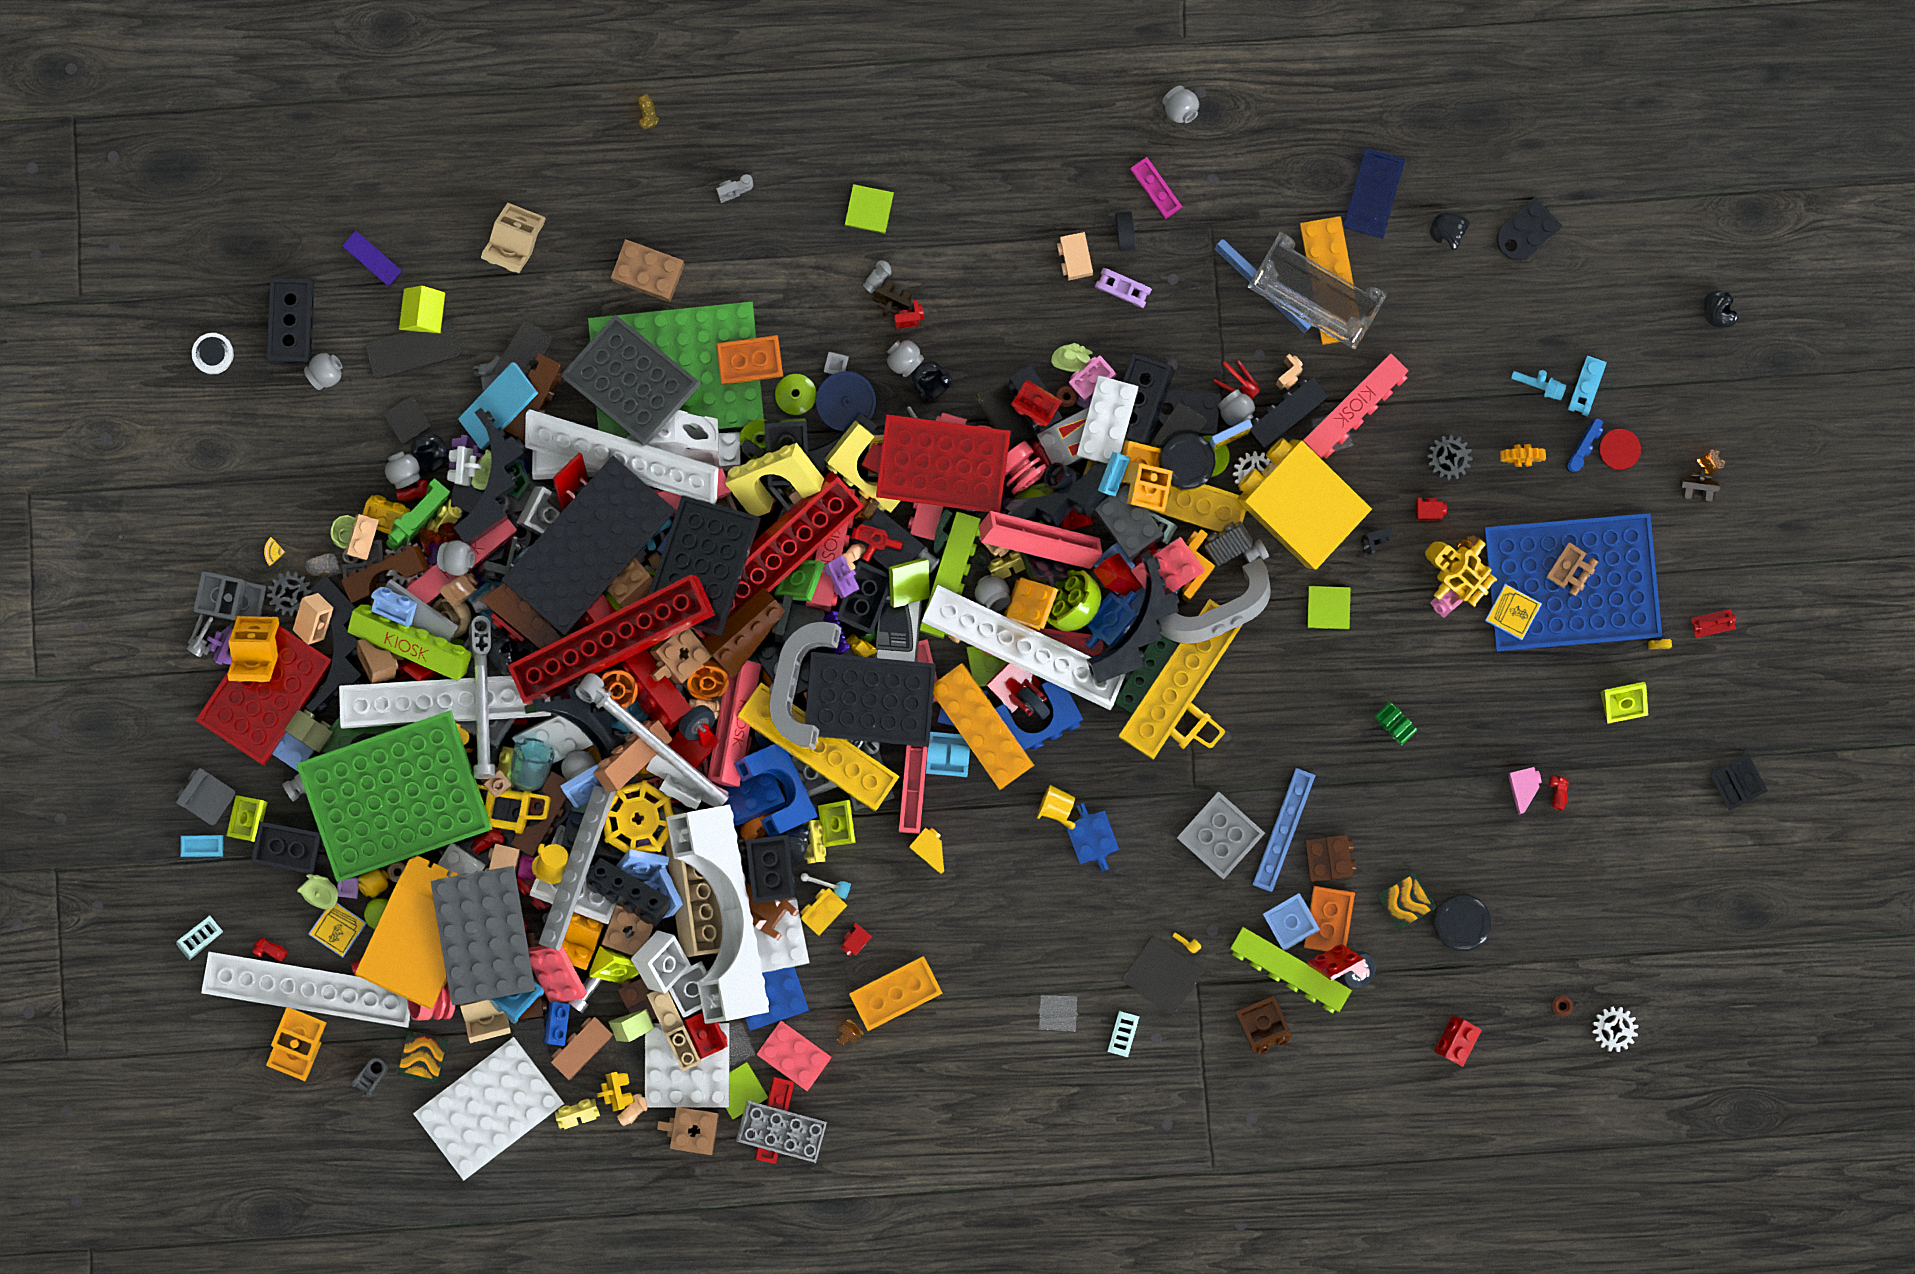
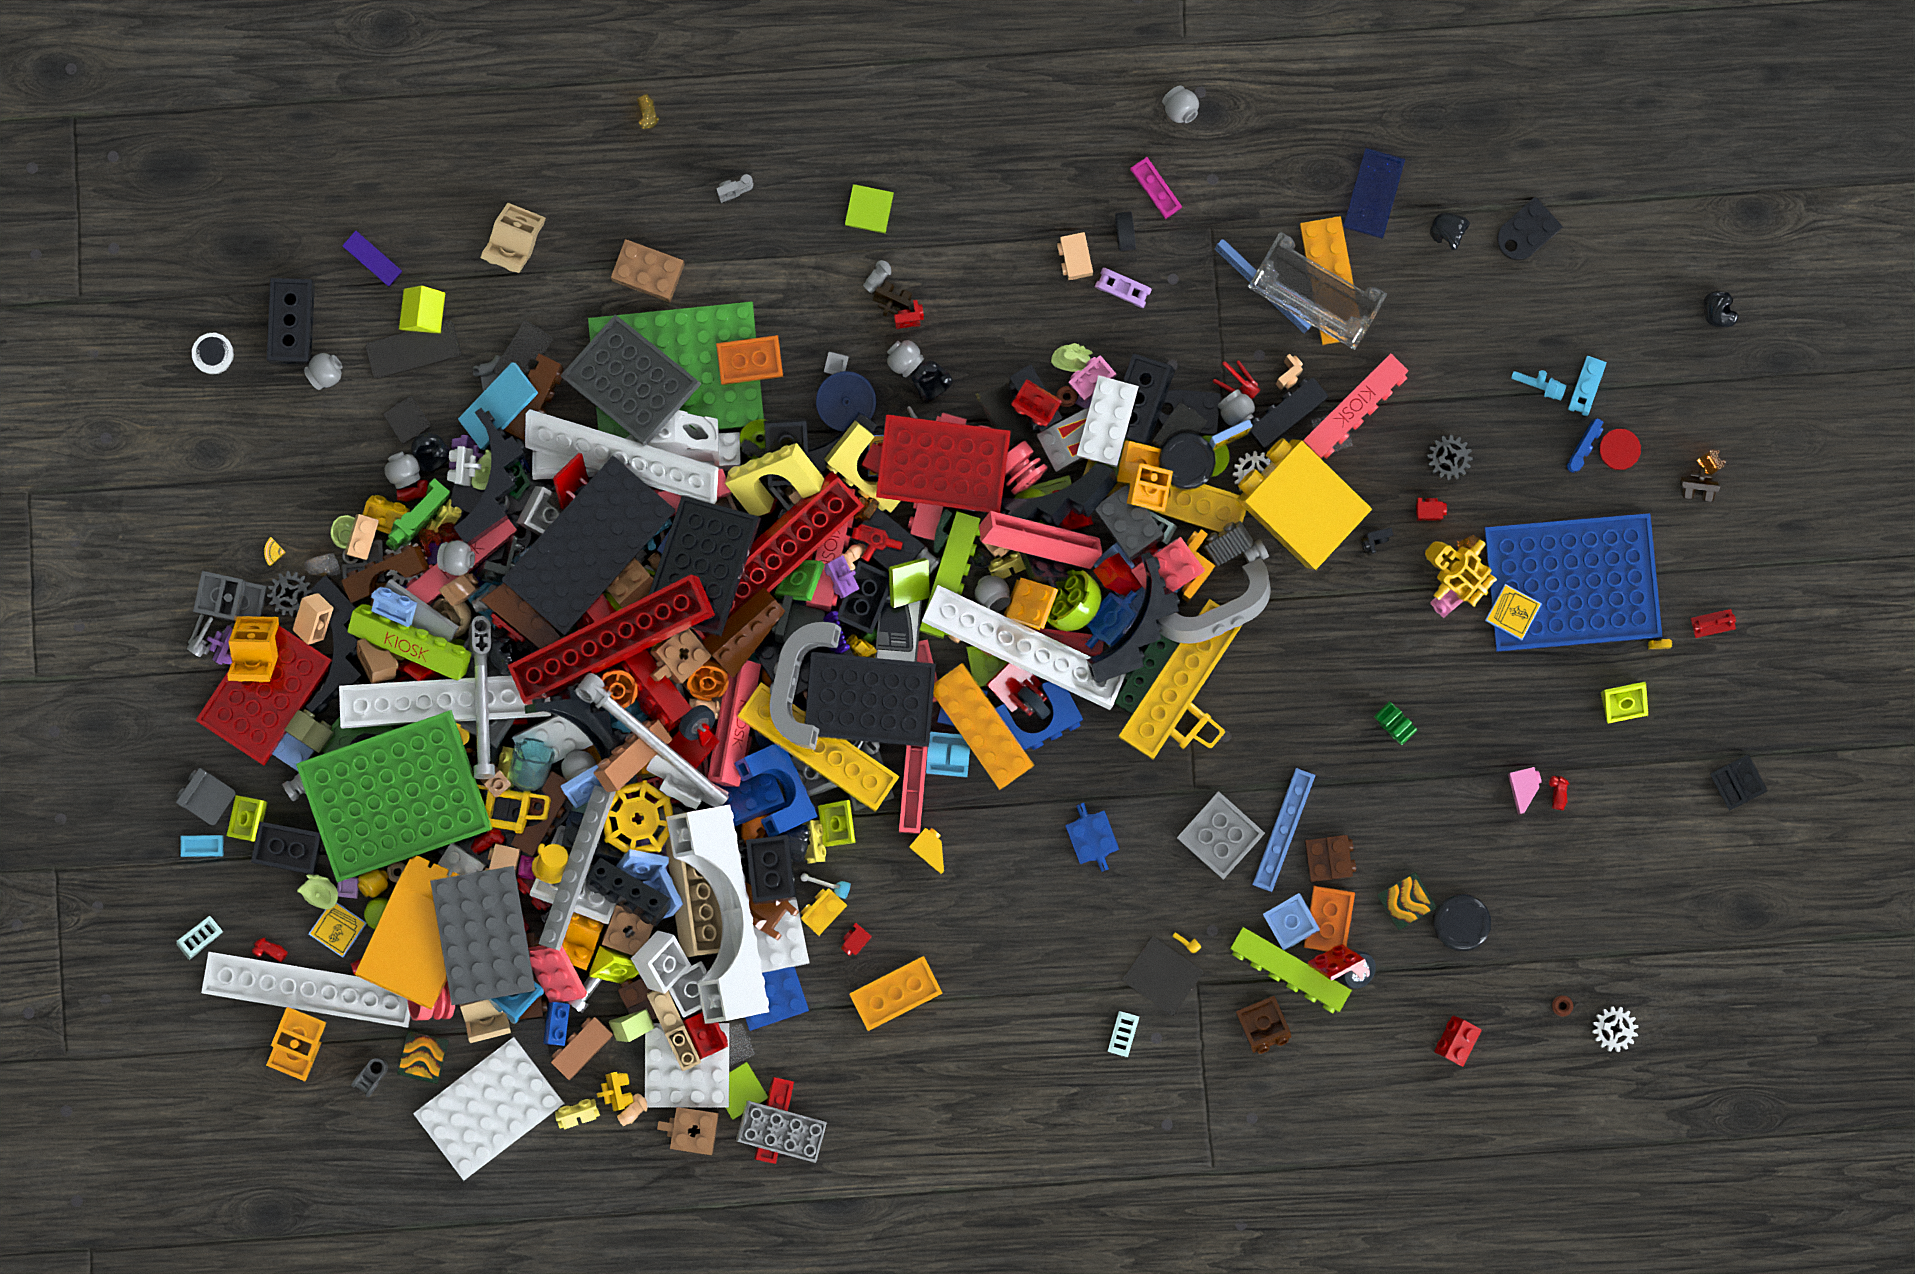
coral plate [756,1021,832,1091] -> none
lime dish [775,374,816,415] -> none
clear orange tile [837,1019,864,1046] -> none
red arm [1031,440,1051,468] -> none
yellow hat [1036,785,1075,829] -> none
clear piece [1038,995,1078,1031] -> none
black wheel [1044,462,1082,491] -> none
medium azure tile [1098,452,1130,496] -> none
lime tile [1307,586,1350,629] -> none
light orange gear [1500,444,1546,467] -> none
medium nougat plate [1546,542,1598,597] -> none

